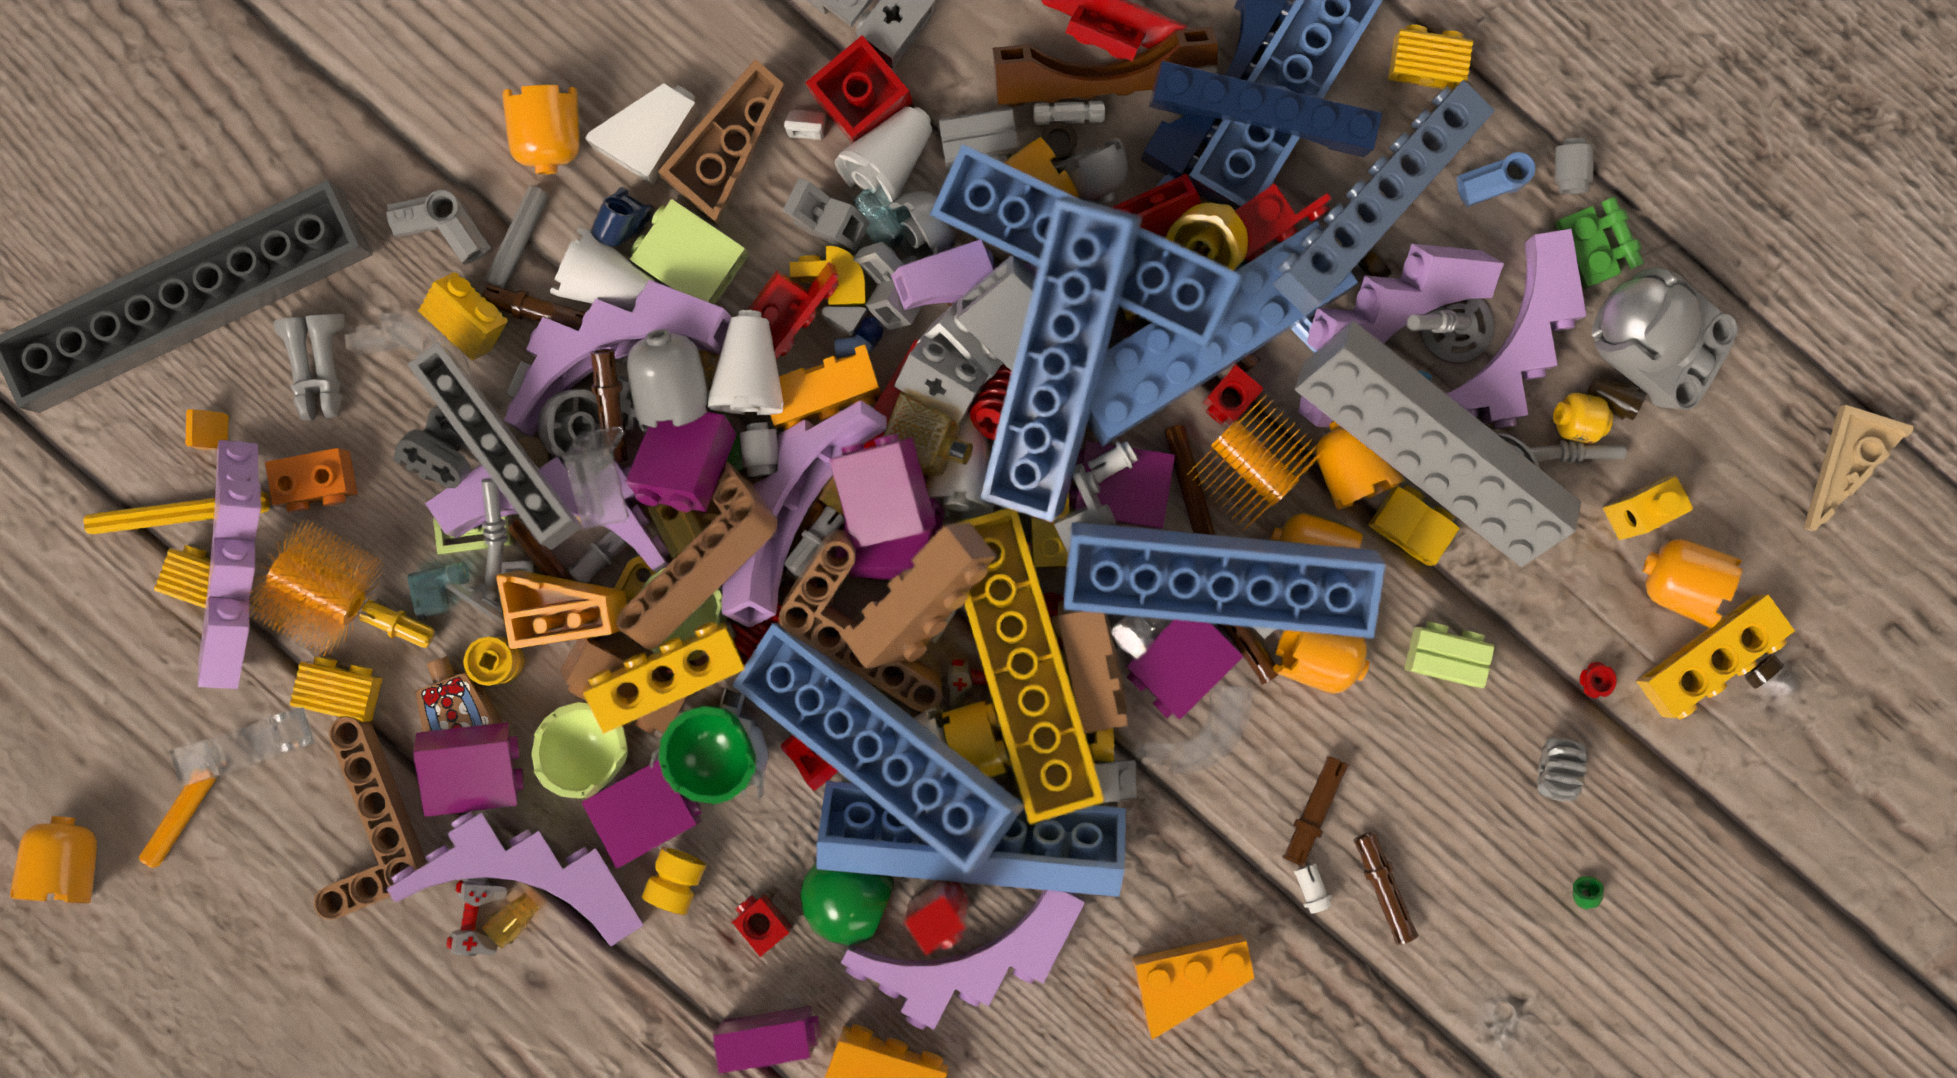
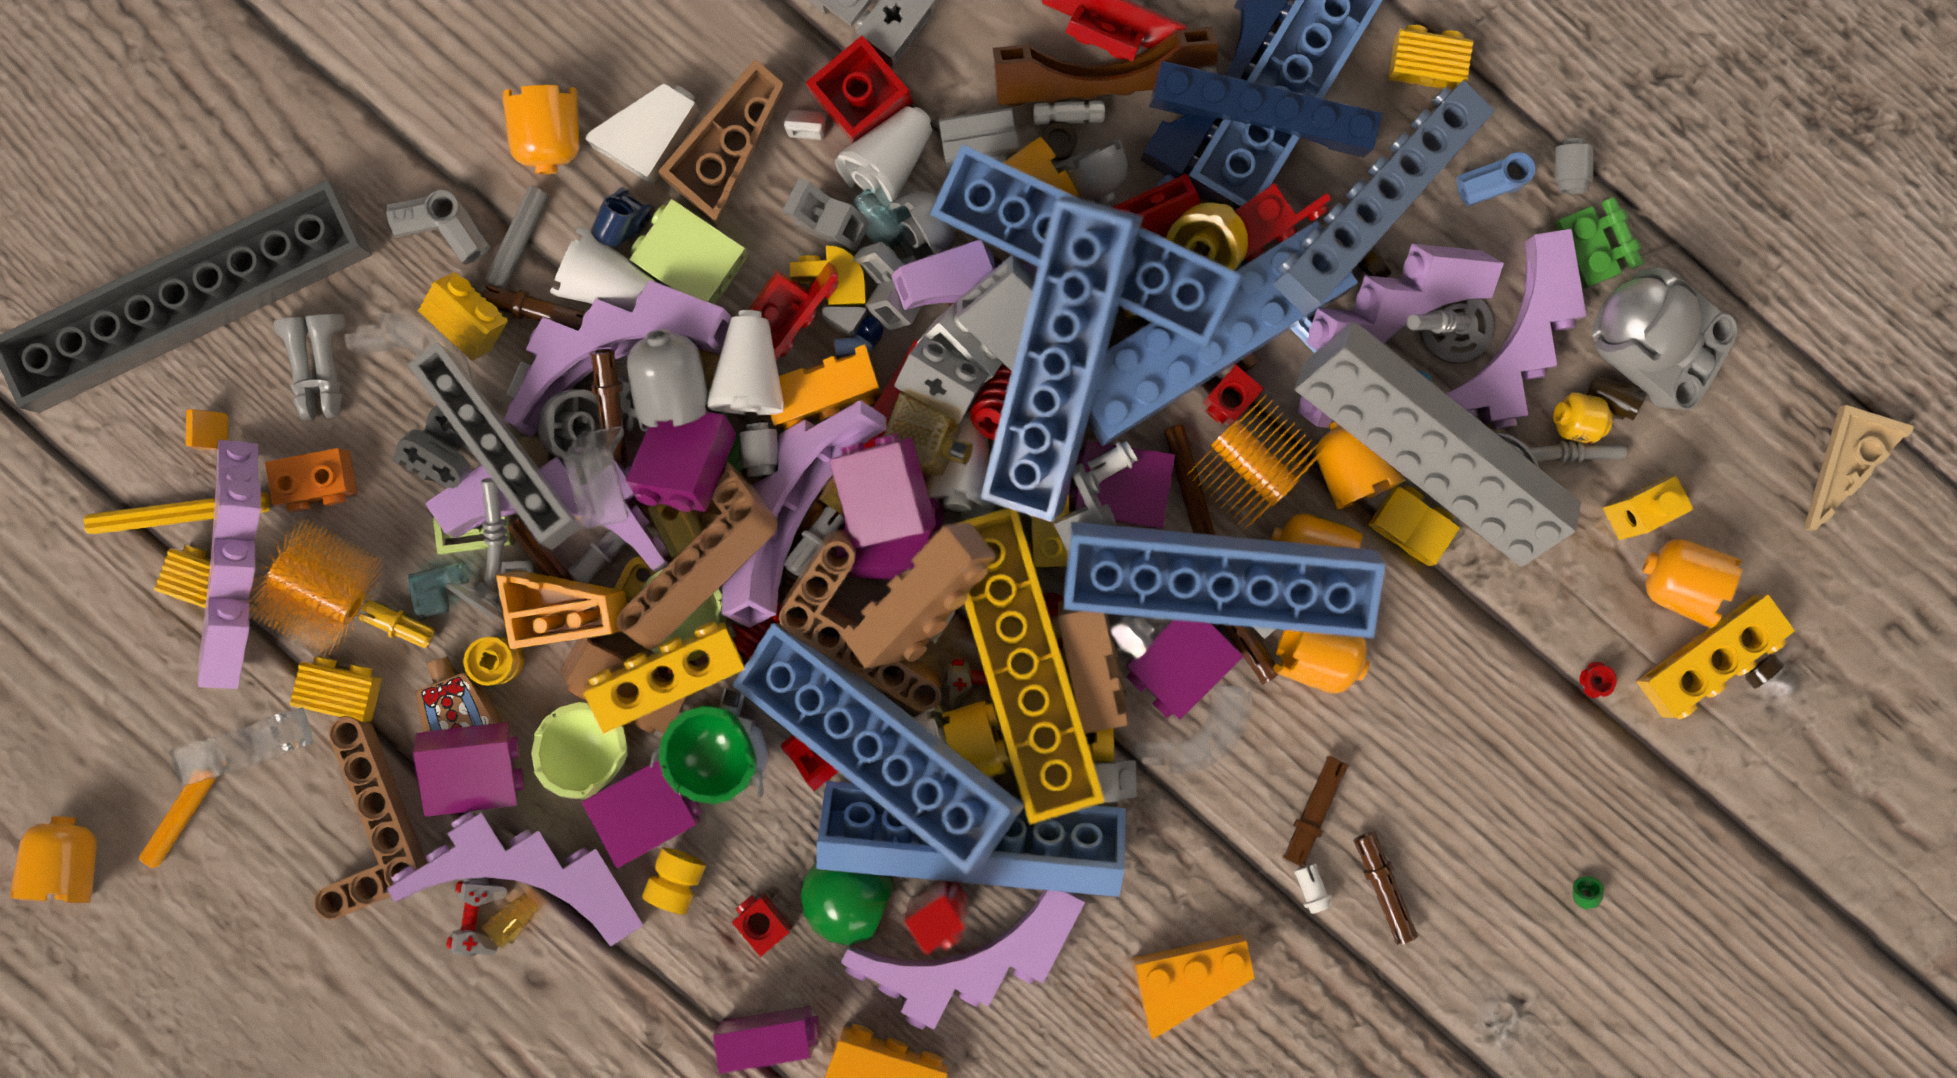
yellowish green brick [1404,622,1495,688] -> none
light grey gear [1537,737,1588,802] -> none

